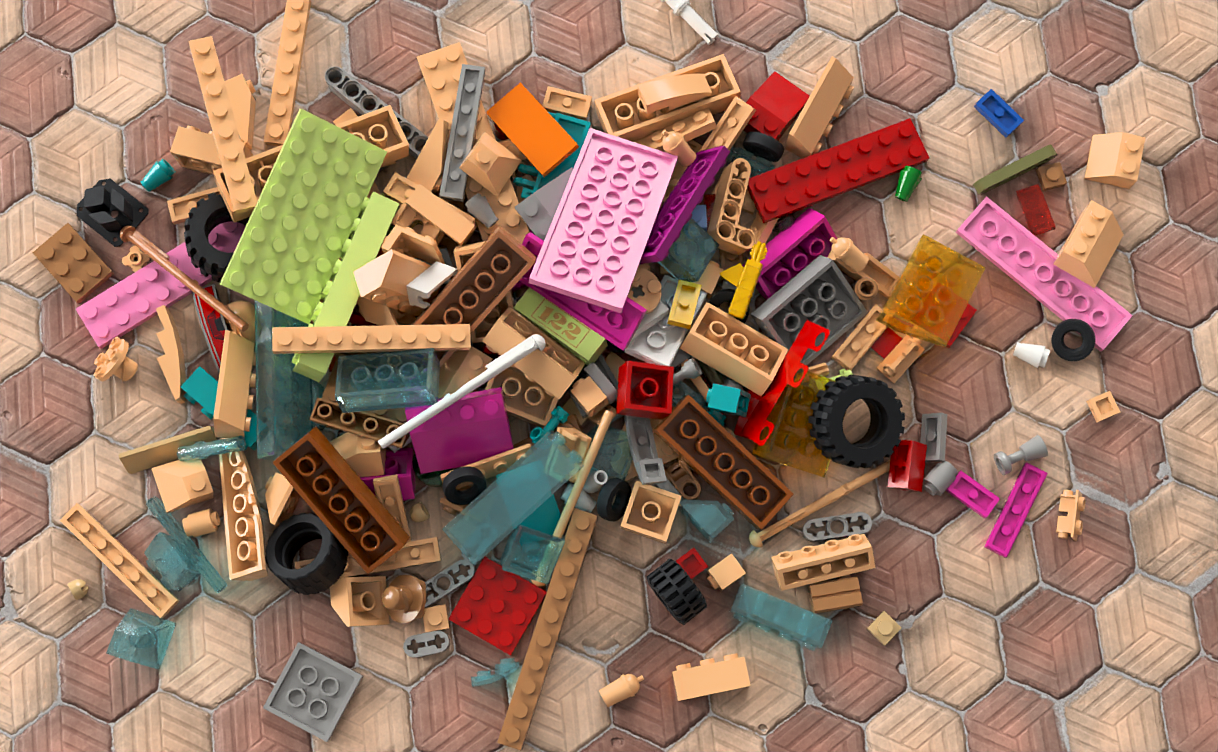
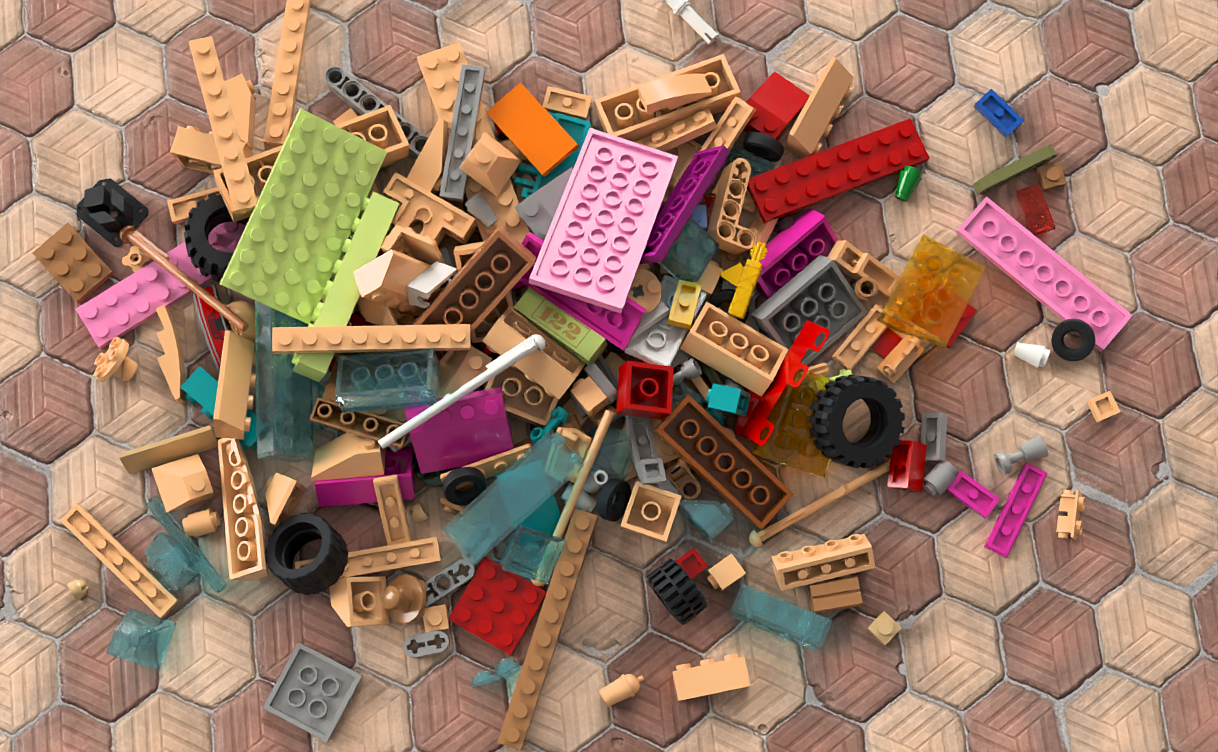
teal cone [140,159,175,192] -> none
clear light blue pin [177,436,246,461] -> none
dark orange brick [272,426,410,574] -> none
light nougat tile [405,184,476,245] -> none
light nougat piece [662,130,696,167] -> none
light grey beam [802,512,872,542] -> none
light nougat piece [830,237,868,272] -> none
light nougat slope [1053,200,1124,288] -> none
light nougat slope [1084,132,1145,189] -> none

